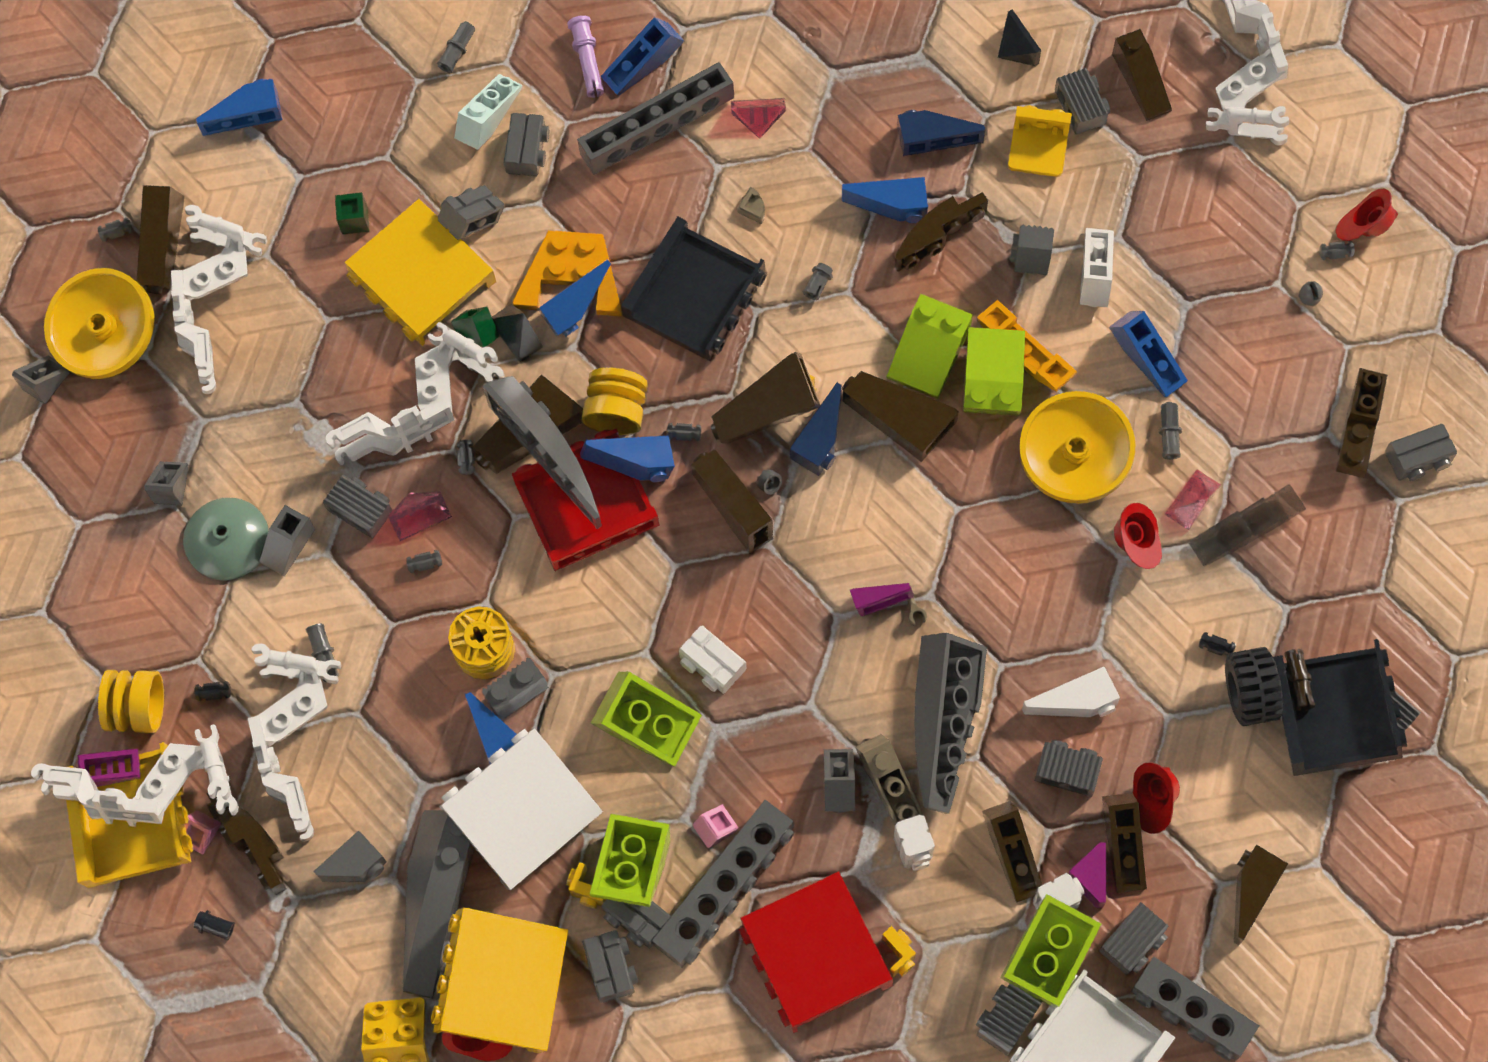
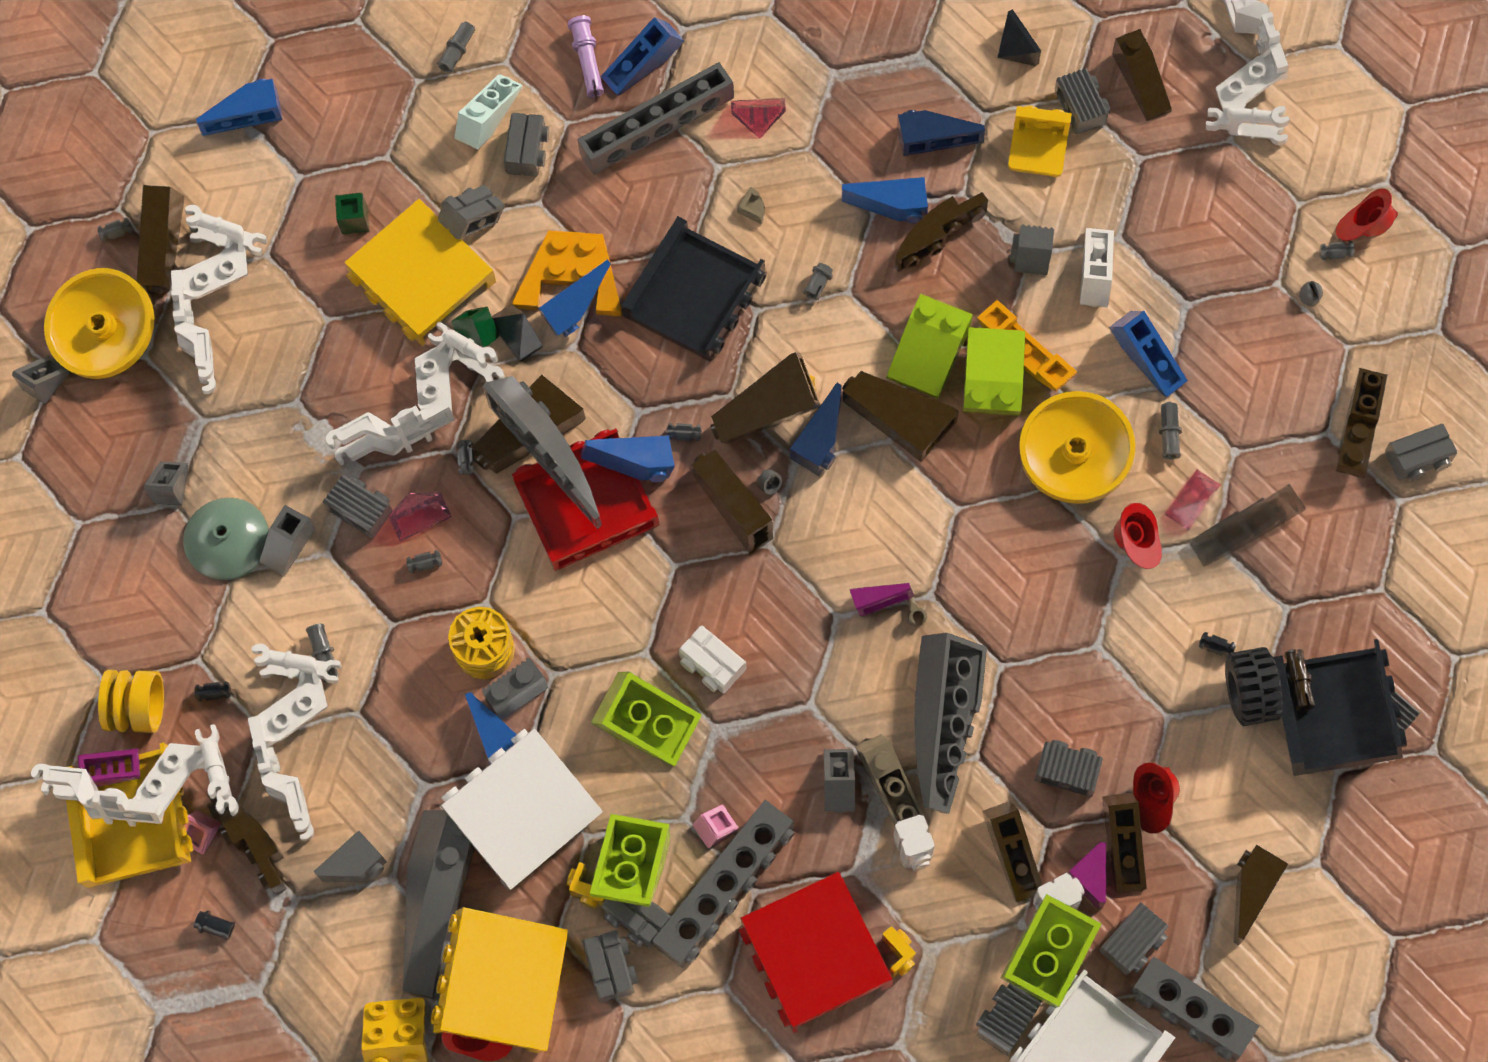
yellow wheel [582,367,648,435] -> none
white slope [1022,667,1120,717] -> none

